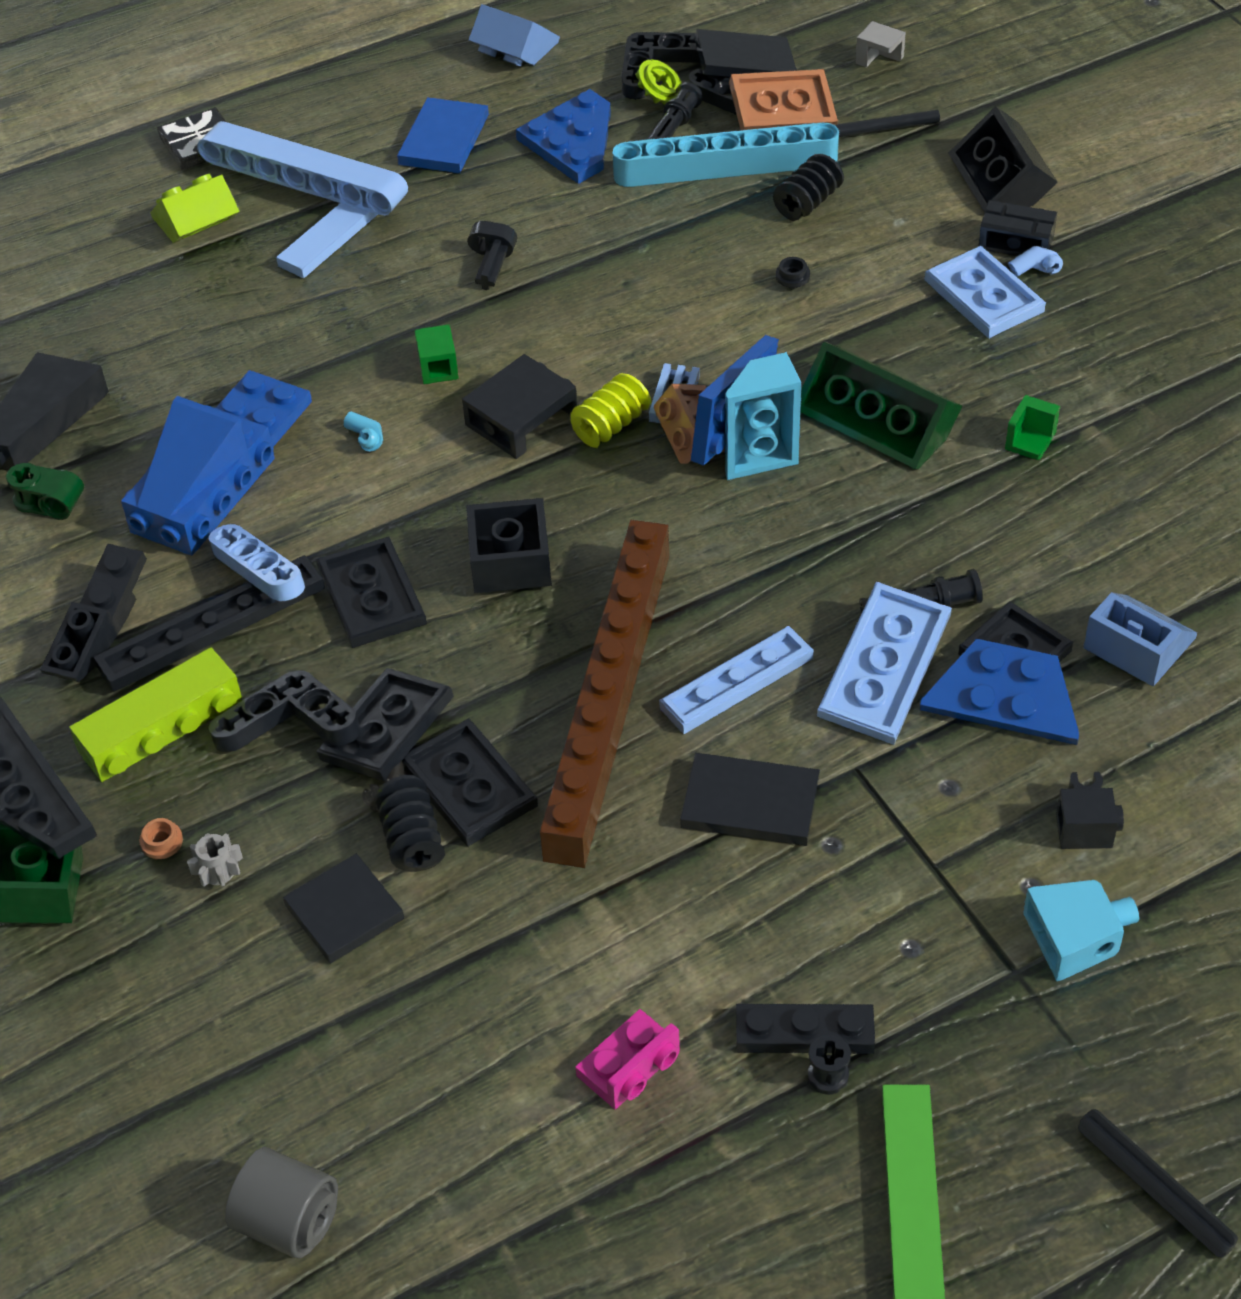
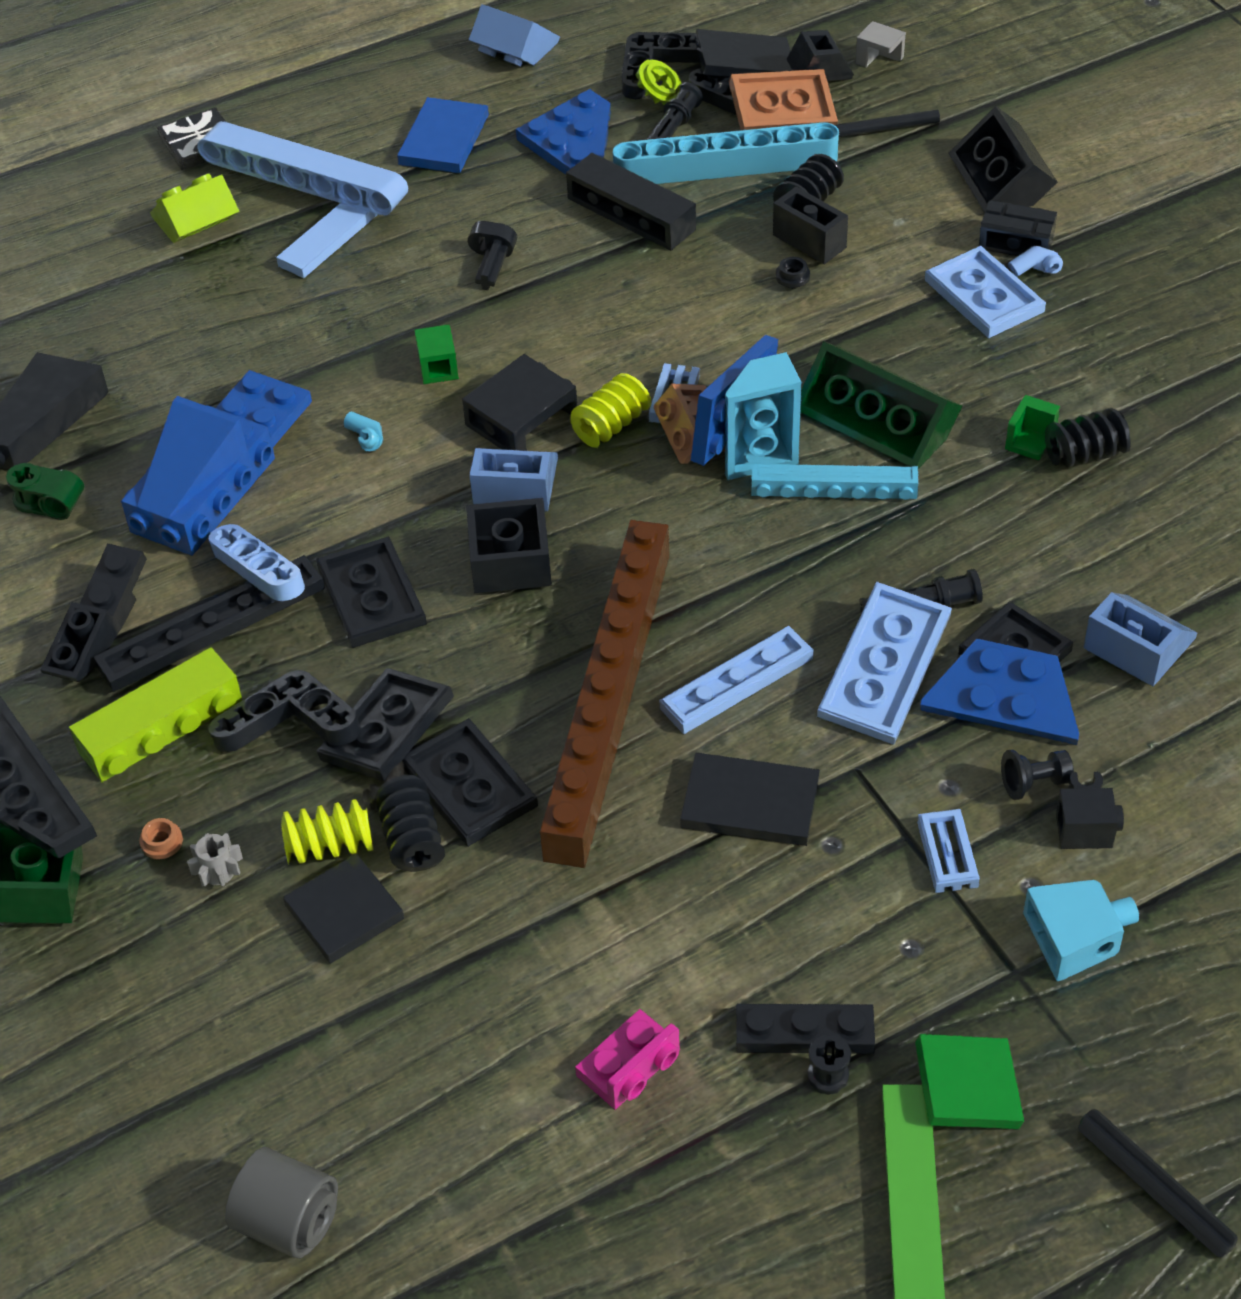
none -> neon yellow piece [281,799,374,865]
none -> medium blue slope [470,448,558,511]
none -> black brick [566,153,696,251]
none -> medium azure piece [751,463,918,500]
none -> black brick [773,187,848,265]
none -> black slope [786,30,854,81]
none -> green tile [915,1034,1024,1129]
none -> light blue tile [917,809,980,893]
none -> black piece [1001,750,1074,800]
none -> black piece [1045,408,1131,468]

